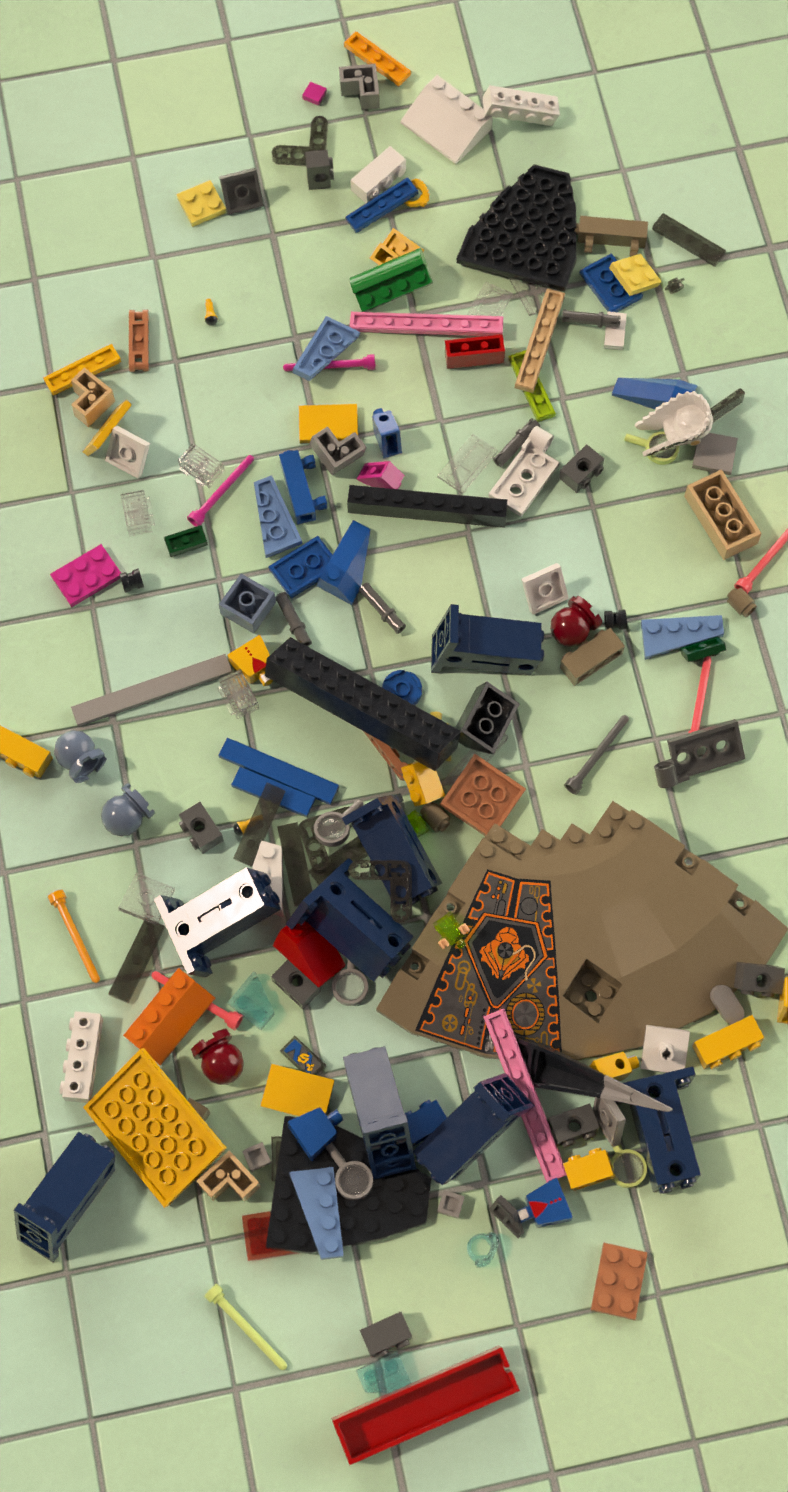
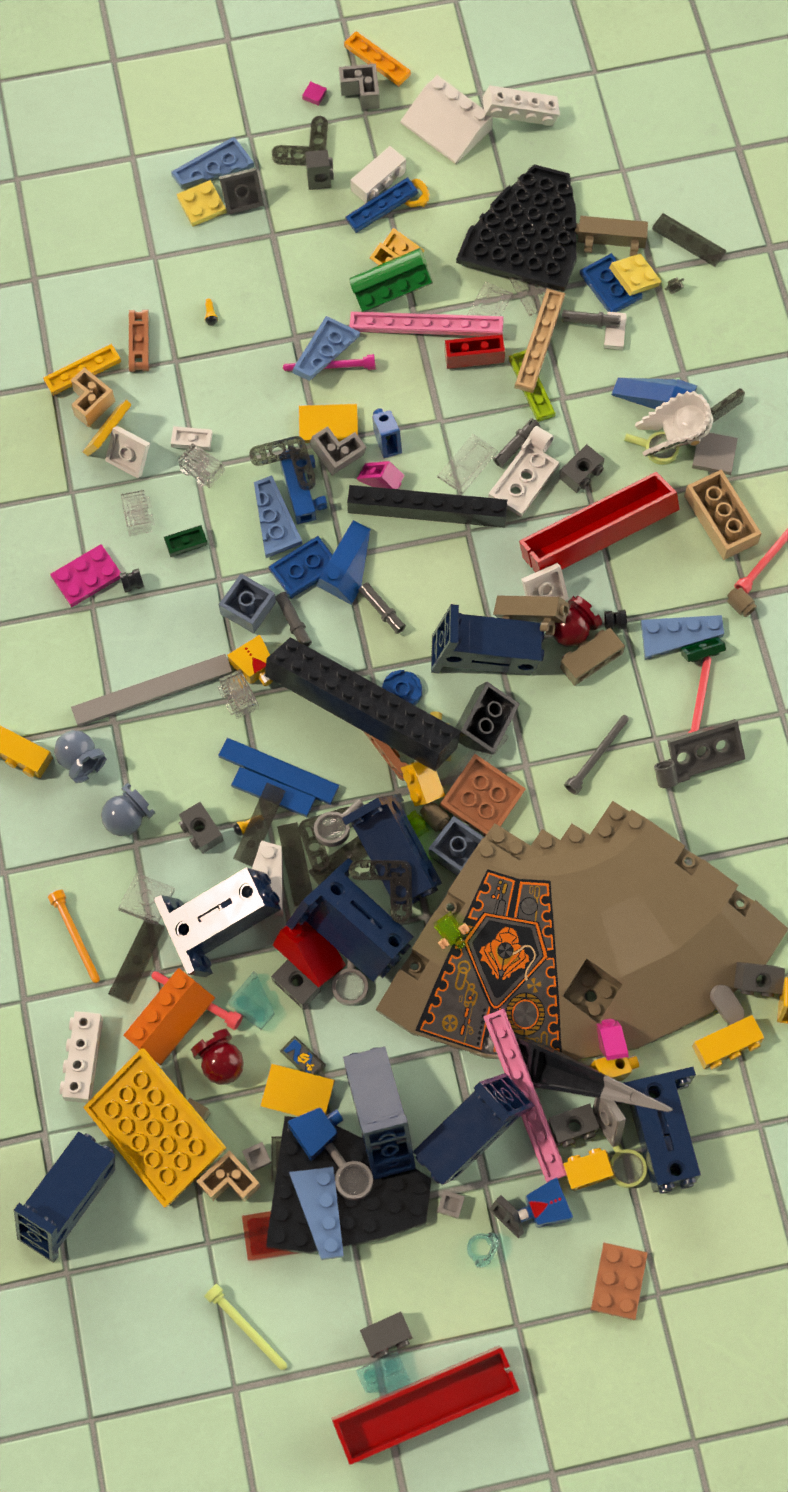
dark pink piece [187,455,254,527] -> none
blue brick [404,1100,447,1147] -> none
white tile [640,1025,690,1072] -> none
none -> medium blue wing [171,137,254,189]
none -> white plate [171,426,213,451]
none -> clear smoke beam [249,436,316,490]
none -> sand blue brick [428,816,484,876]
none -> dark tan brick [493,595,569,635]
none -> red piece [519,471,680,573]
none -> dark pink slope [596,1019,629,1061]

